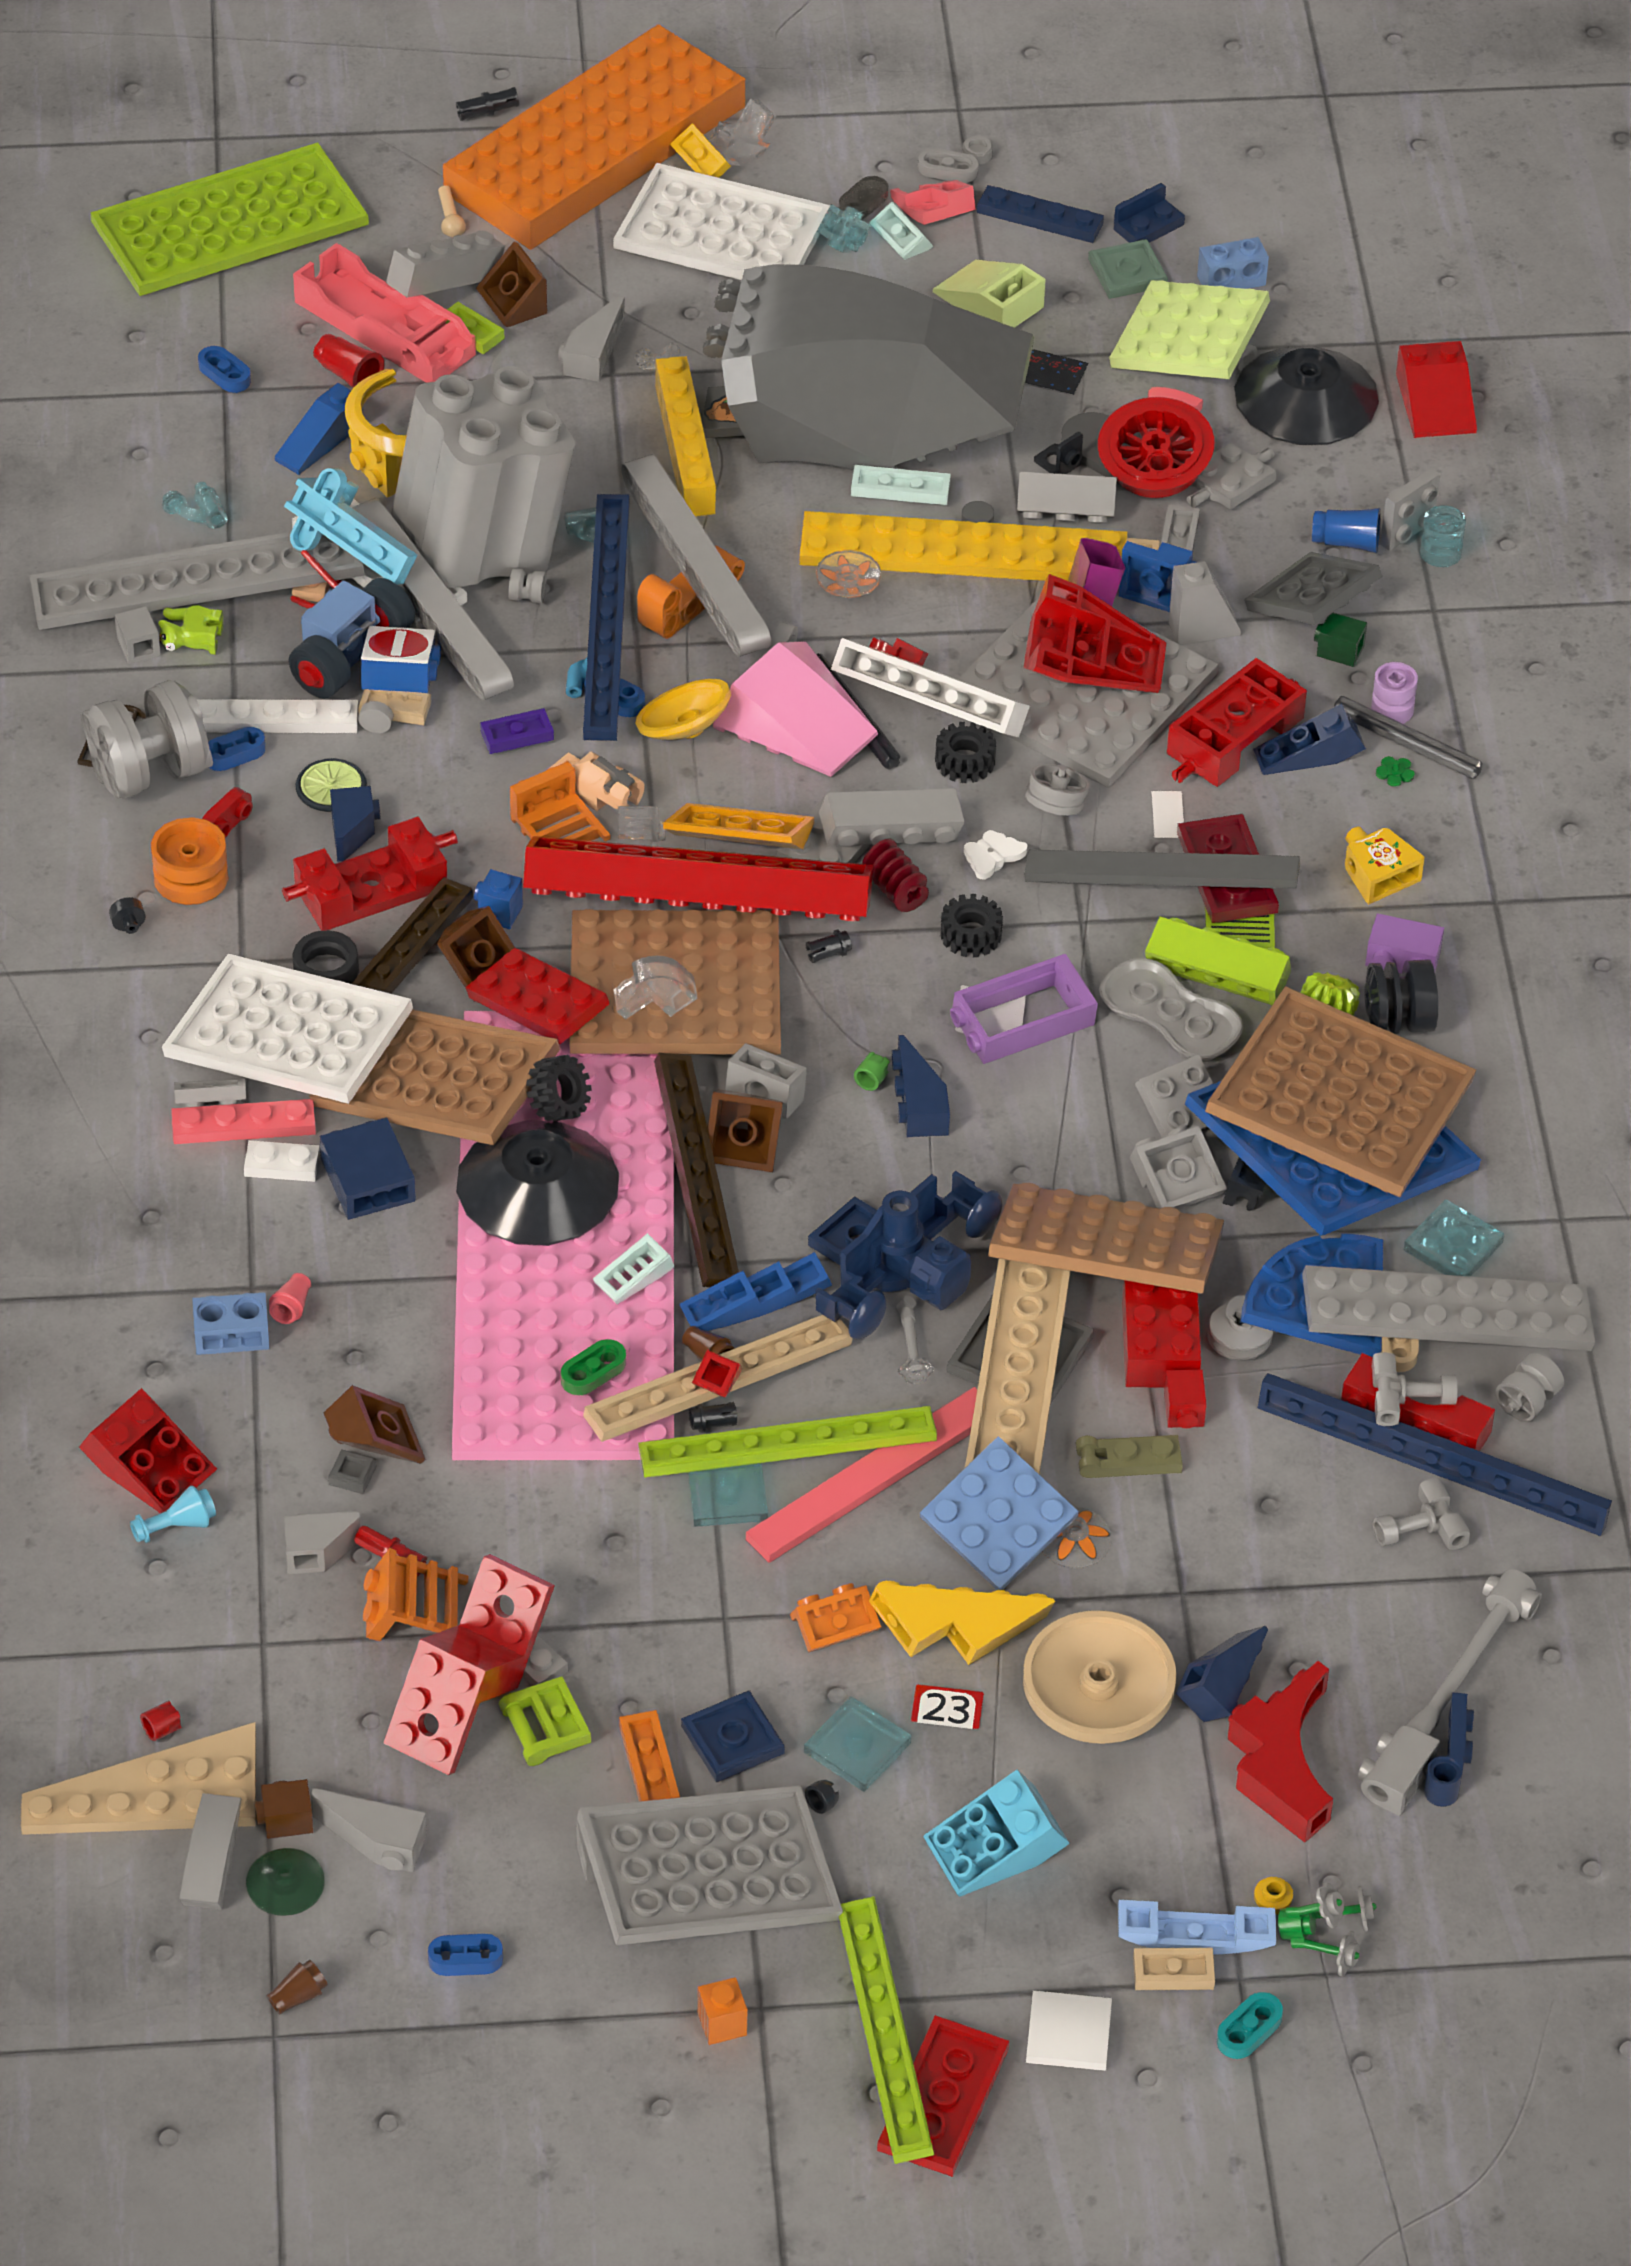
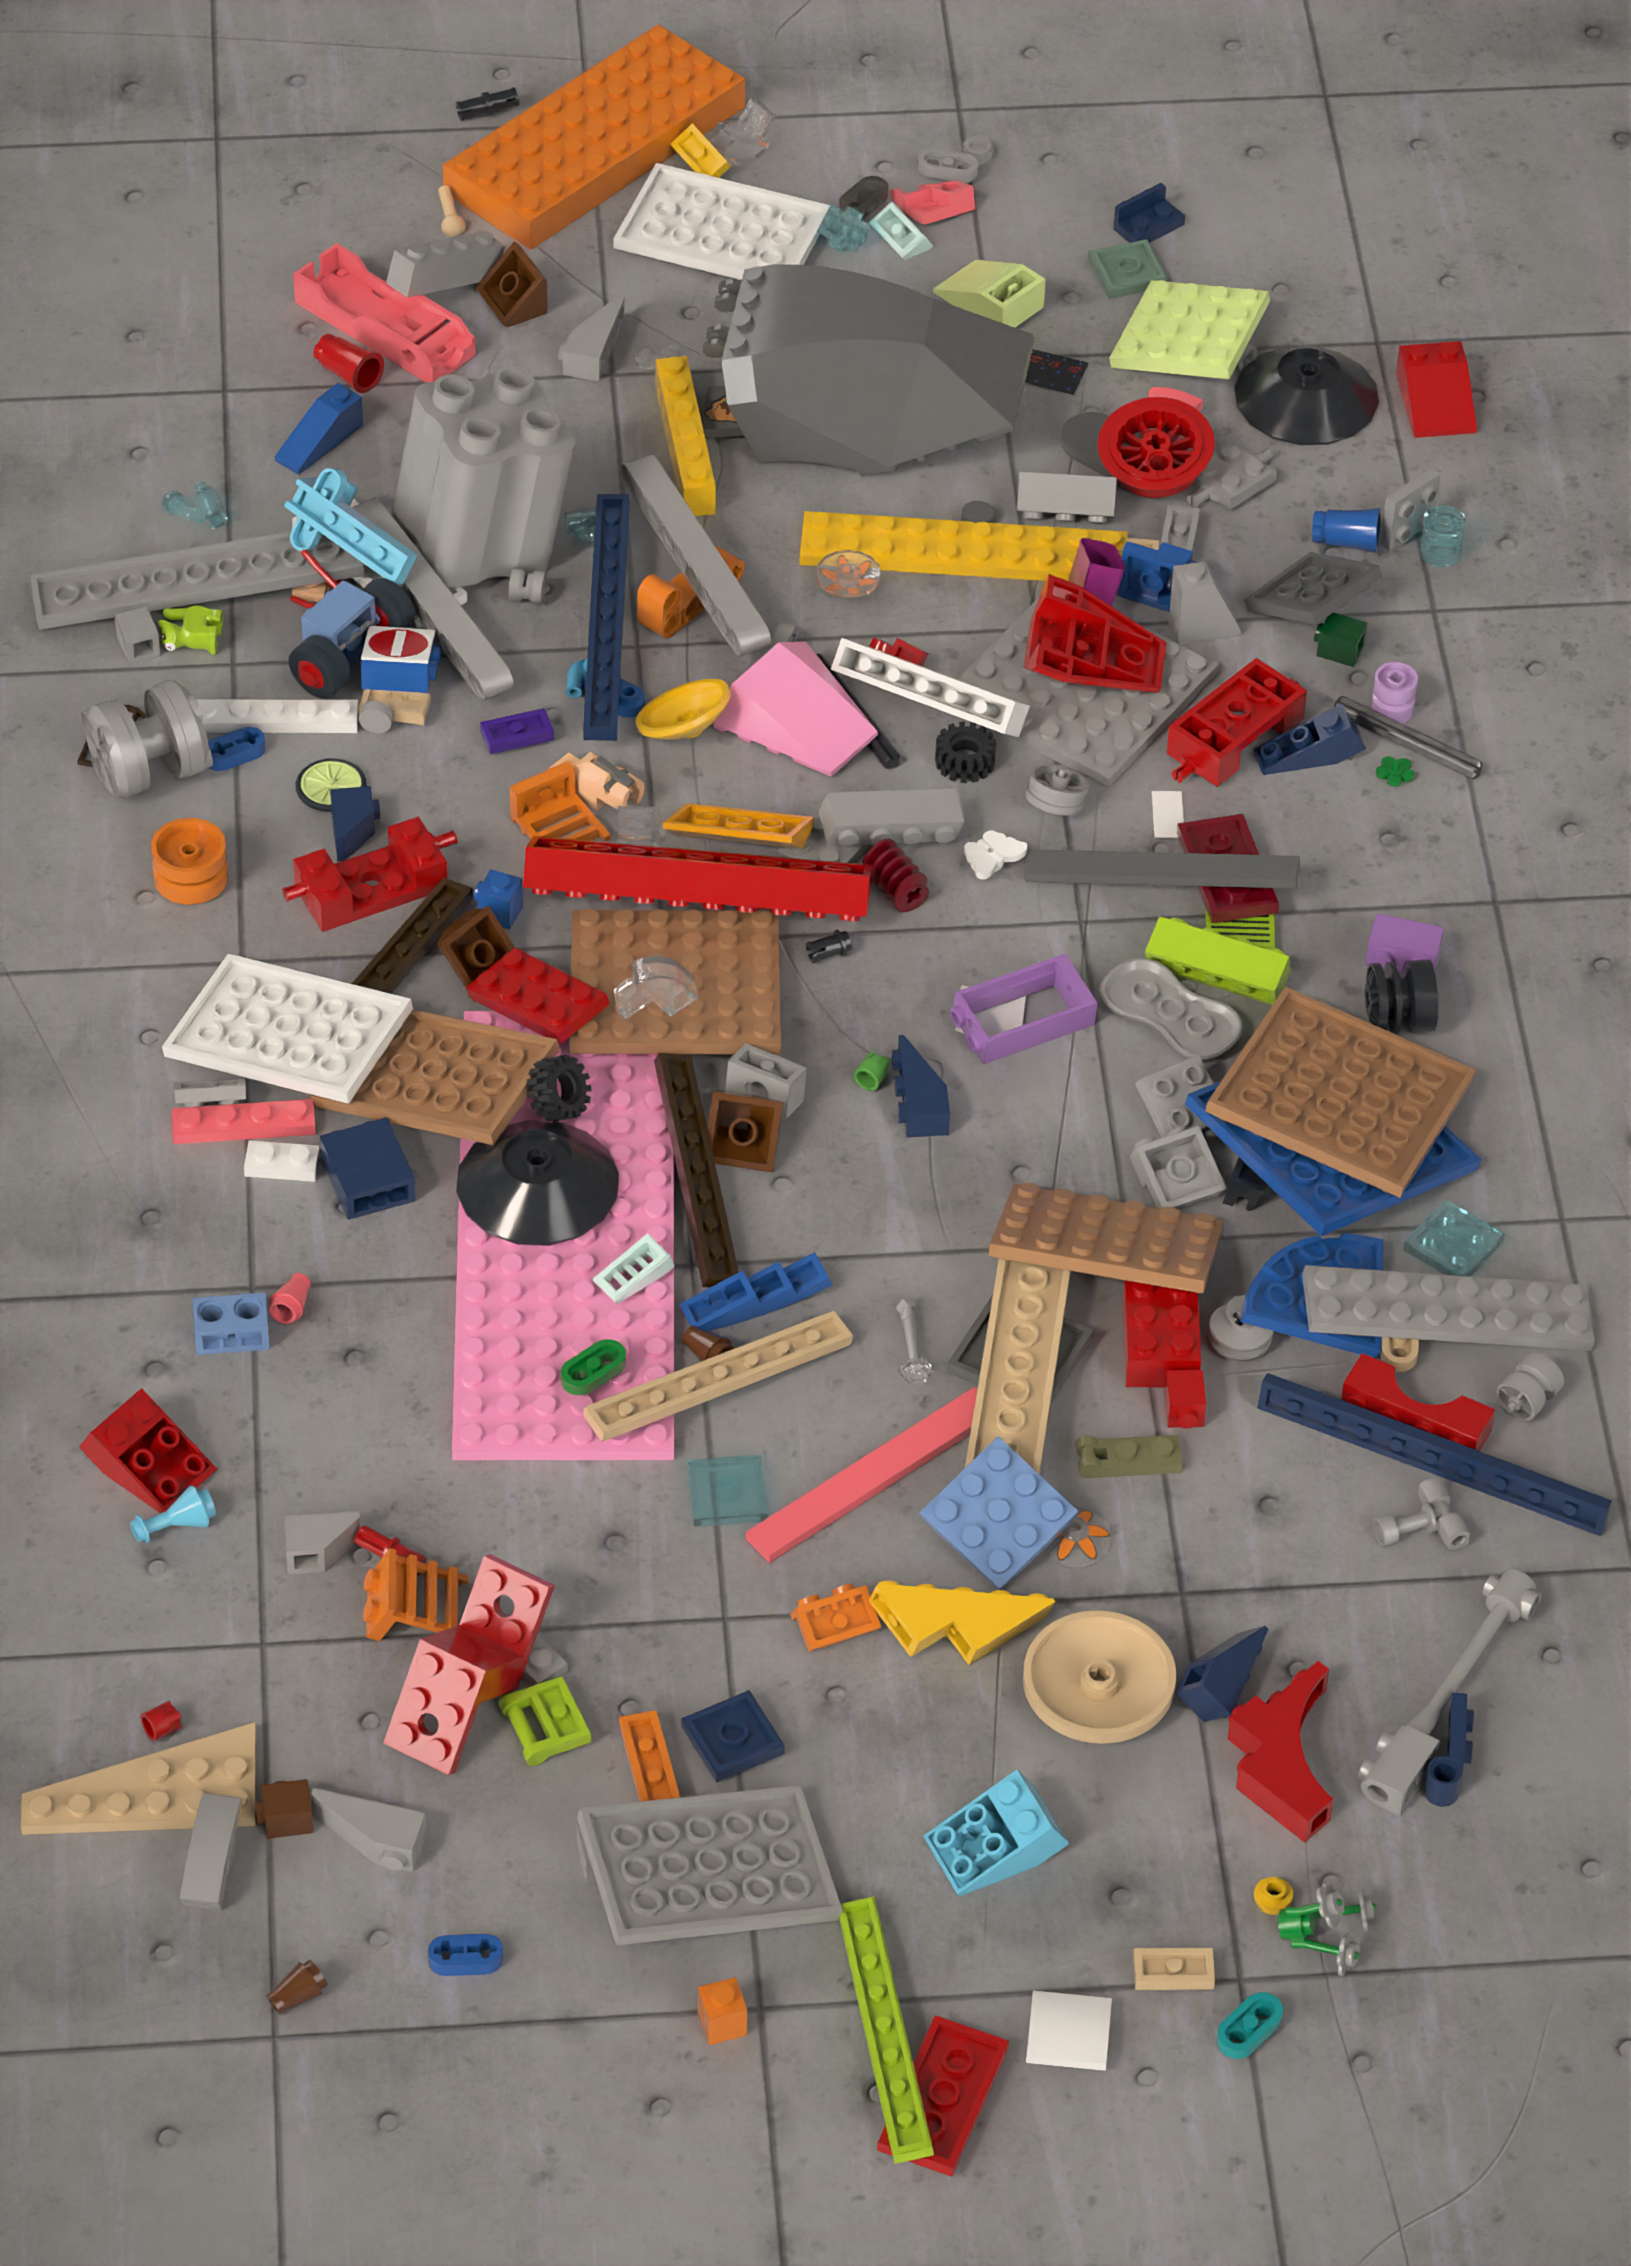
lime plate [90,142,369,296] -> none
black tile [109,897,146,934] -> none
blue plate [198,346,251,393] -> none
red plate [202,787,253,838] -> none
clear green dish [246,1848,325,1916] -> none
black tyre [292,930,359,984] -> none
reddish brown slope [323,1385,426,1464] -> none
dark grey tile [328,1449,377,1494] -> none
yellow piece [345,369,407,498] -> none
lime plate [446,301,505,354] -> none
lime tile [638,1406,937,1478] -> none
black pin [689,1402,737,1433] -> none
red slope [692,1350,743,1398] -> none
clear light blue plate [804,1696,911,1792] -> none
black hinge [805,1780,839,1814] -> none
dark blue piece [808,1171,1002,1339] -> none
light aqua plate [851,465,951,505] -> none
sticker [911,1684,984,1729] -> none
black tyre [940,894,1003,958] -> none
dark blue plate [977,185,1104,243] -> none
black bracket [1034,431,1083,474] -> none
light blue slope [1118,1900,1276,1955] -> none
medium blue brick [1197,237,1269,289] -> none
lime gear [1301,972,1360,1016] -> none
yellow torso [1345,826,1425,905] -> none
light grey bar [1372,1352,1457,1426] -> none

